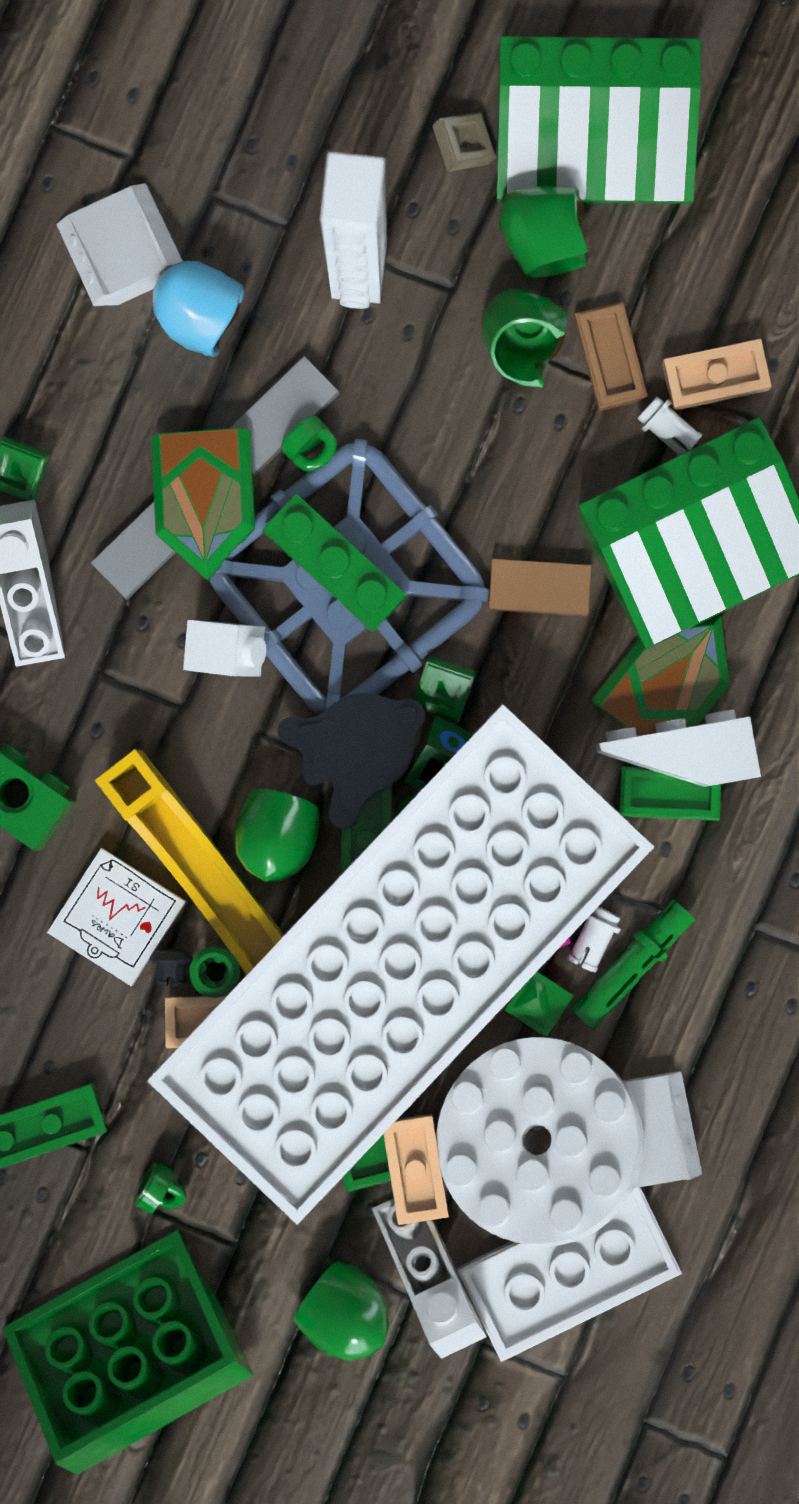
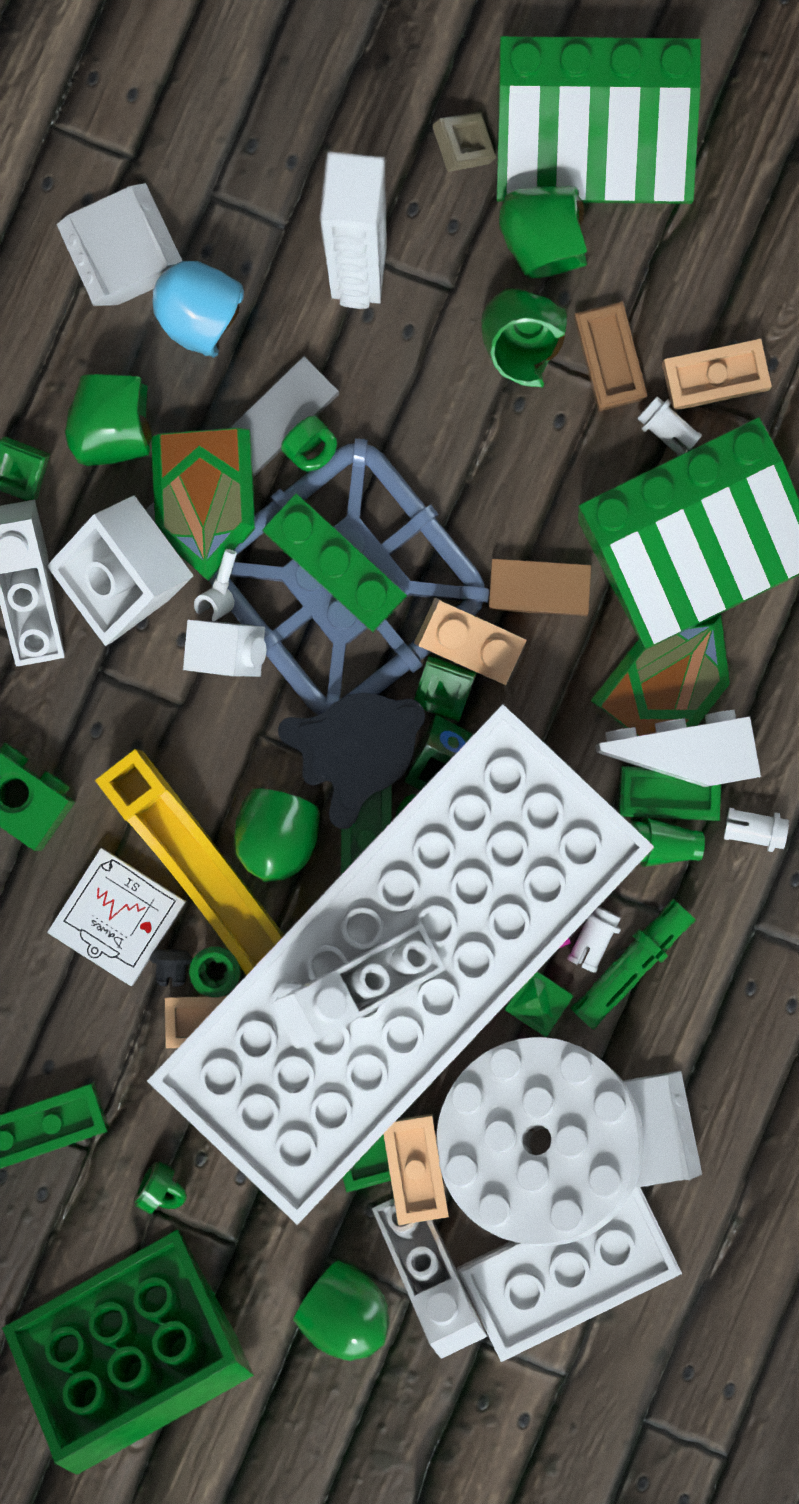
none -> white slope [47,495,194,646]
none -> green piece [65,374,152,466]
none -> white hand [194,549,237,622]
none -> white slope [272,924,446,1049]
none -> light nougat plate [414,598,527,685]
none -> green cone [631,817,705,867]
none -> white pin [724,808,789,852]

